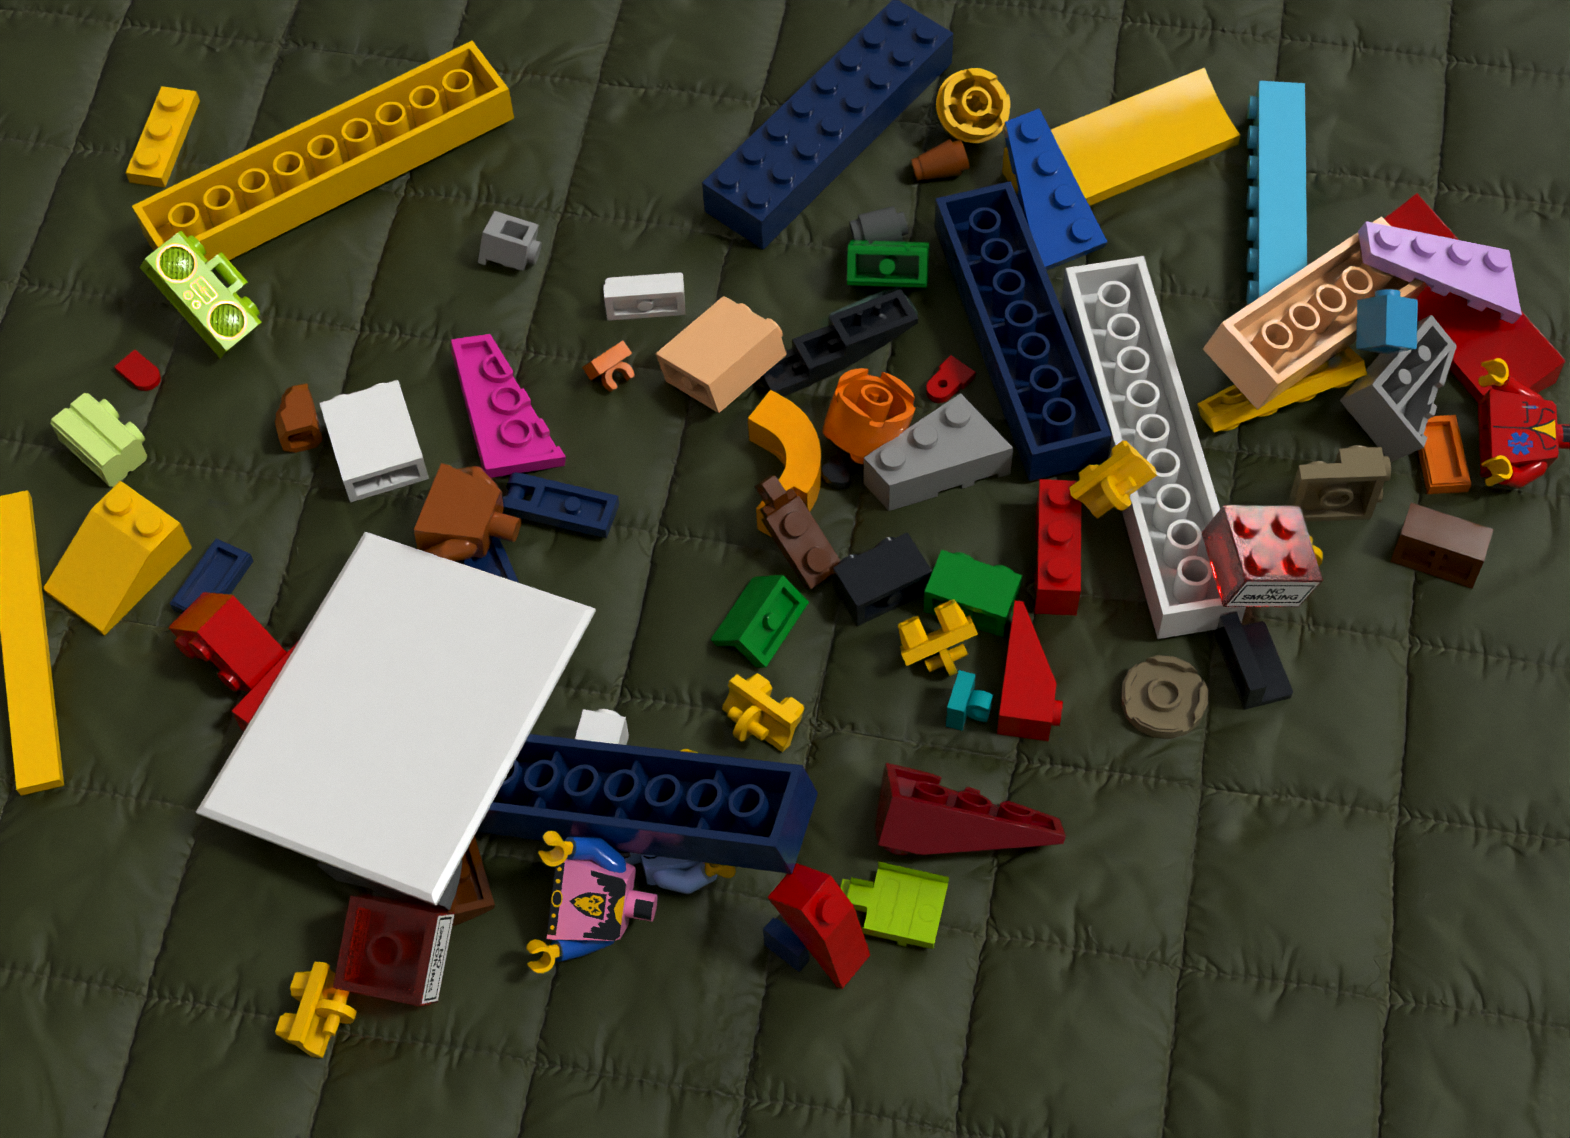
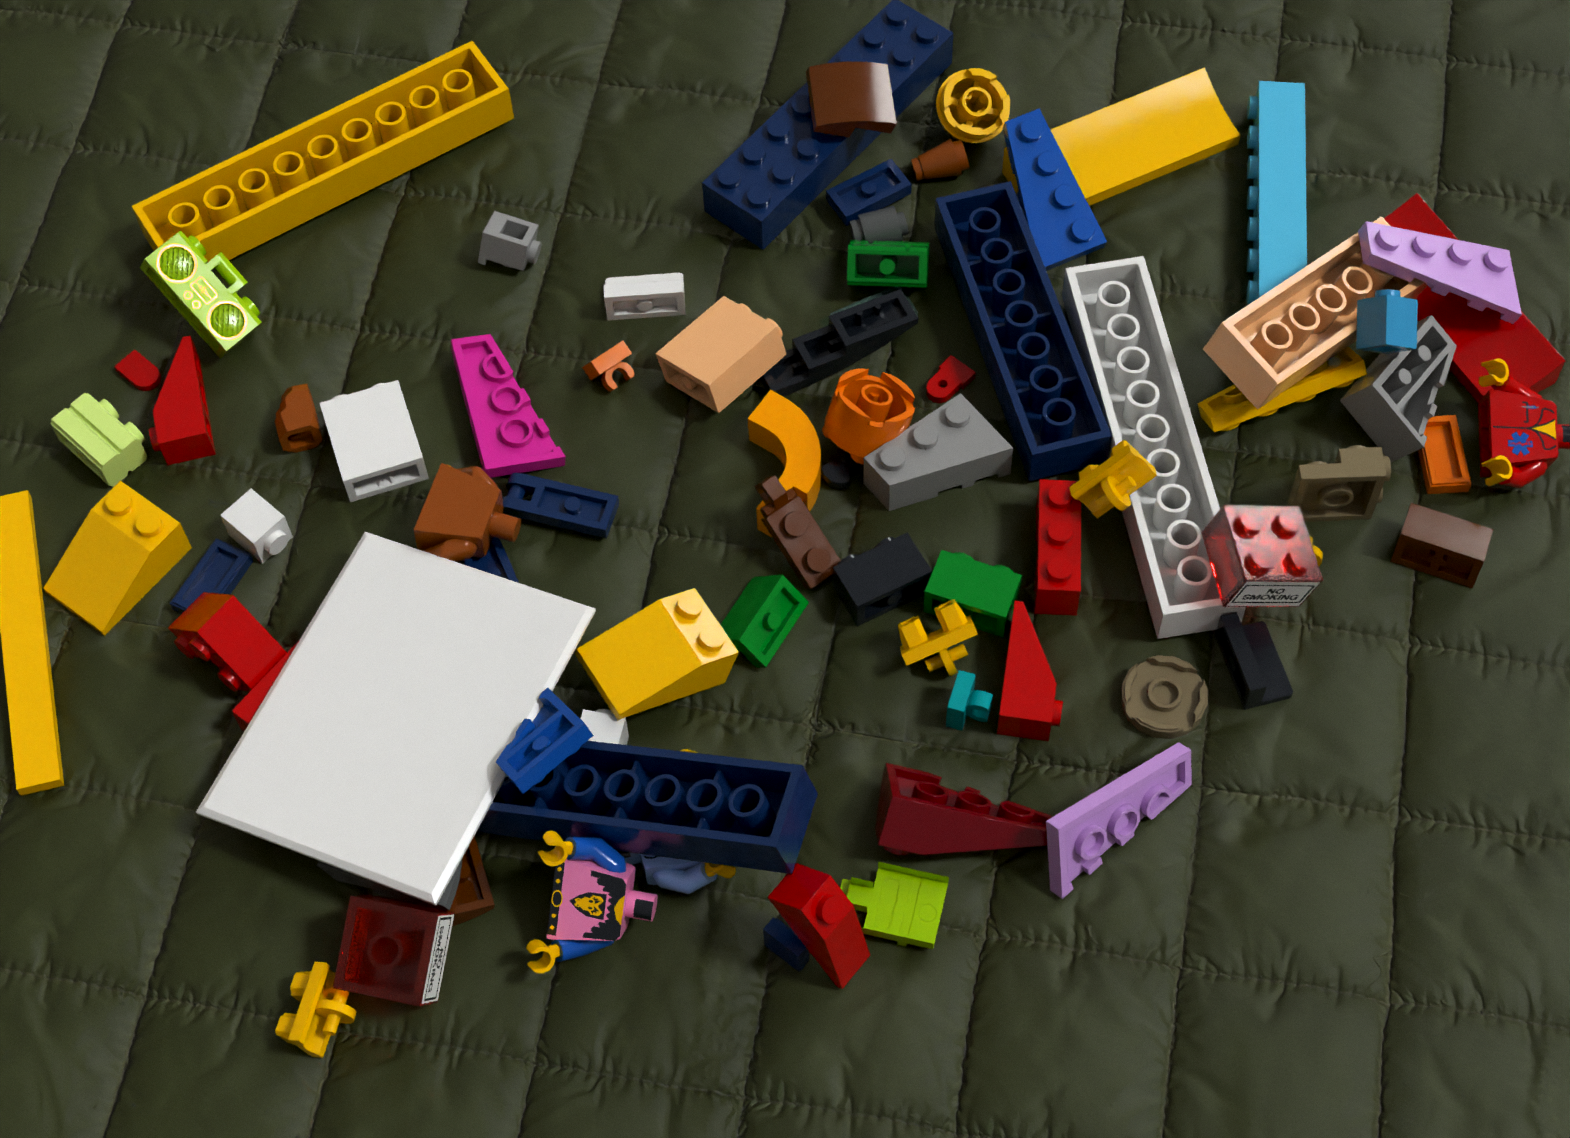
yellow plate [126,86,200,188] -> none
yellow hips [722,673,804,752] -> none
none -> red slope [149,335,216,465]
none -> white brick [220,488,293,564]
none -> blue wing [496,687,594,794]
none -> yellow slope [575,588,739,720]
none -> reddish brown slope [806,61,897,137]
none -> dark blue plate [826,159,912,226]
none -> lavender wing [1046,742,1192,899]

